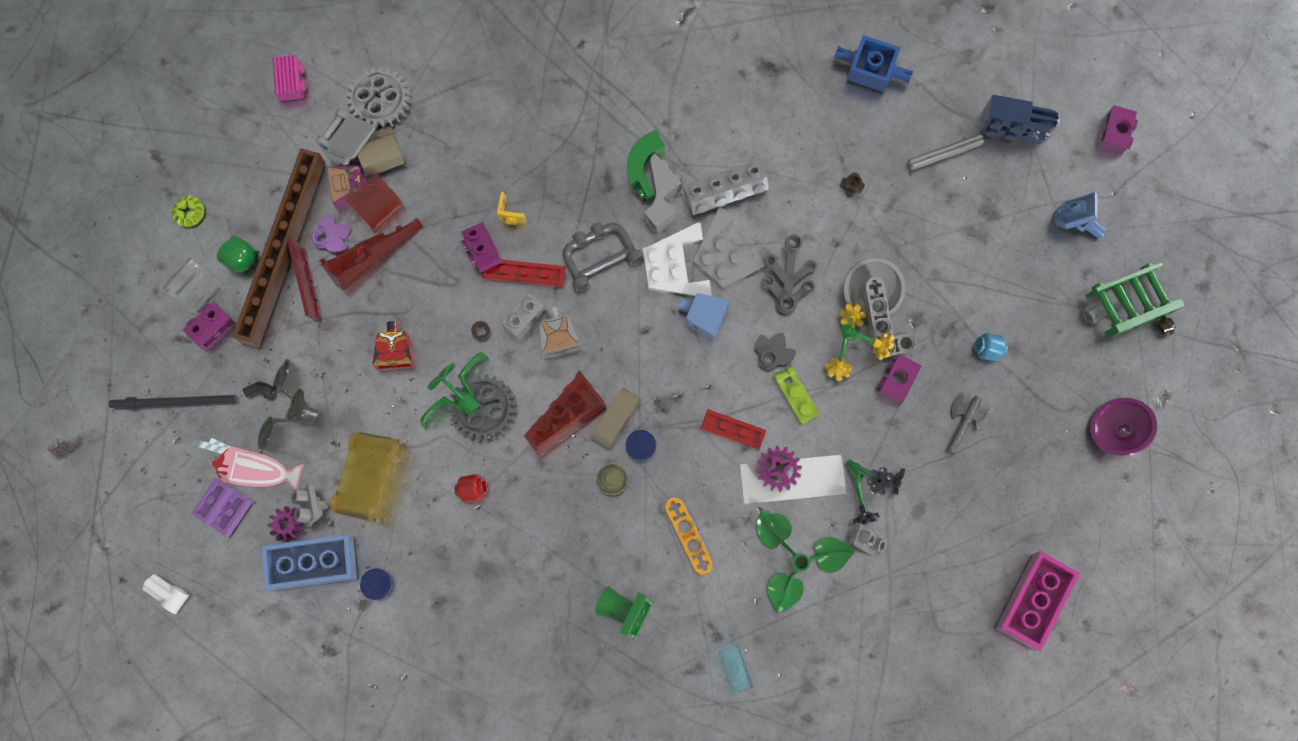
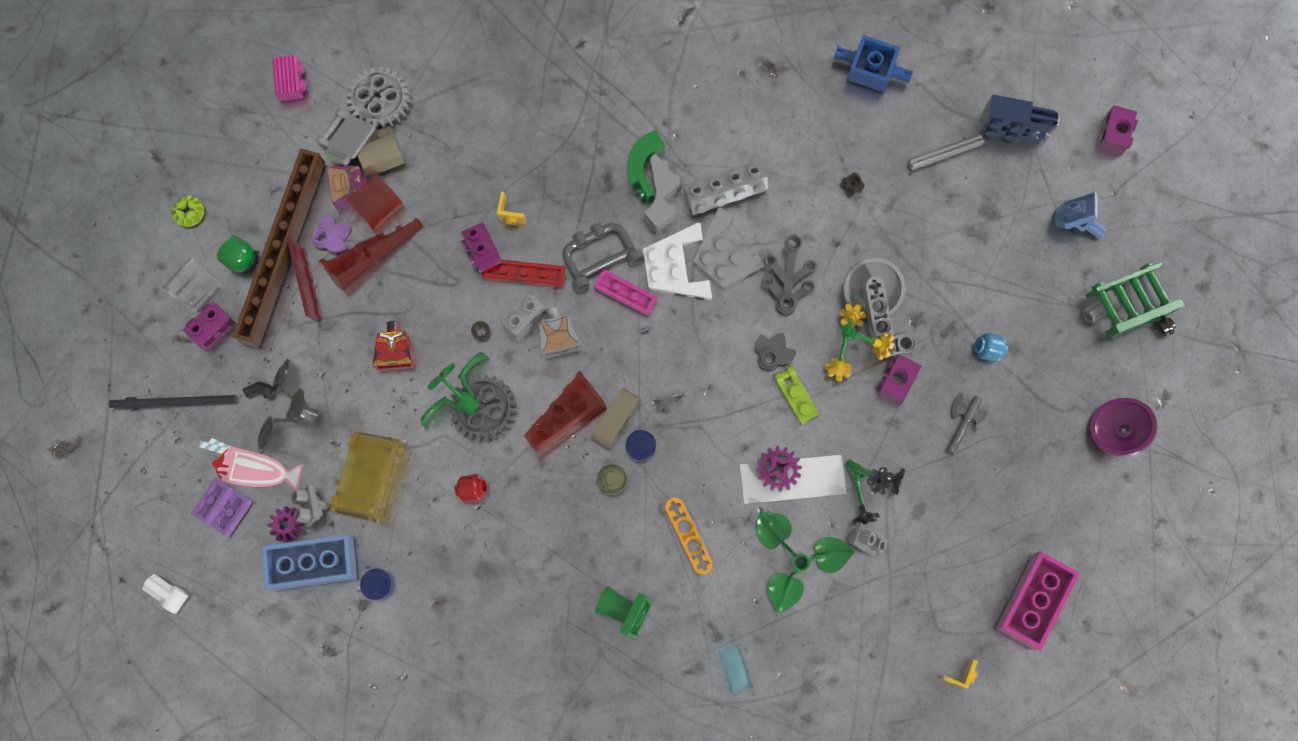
medium blue torso [678,293,729,341] -> none
red tile [700,409,766,450] -> none
none -> dark pink plate [594,269,657,316]
none -> yellow bracket [939,659,978,689]

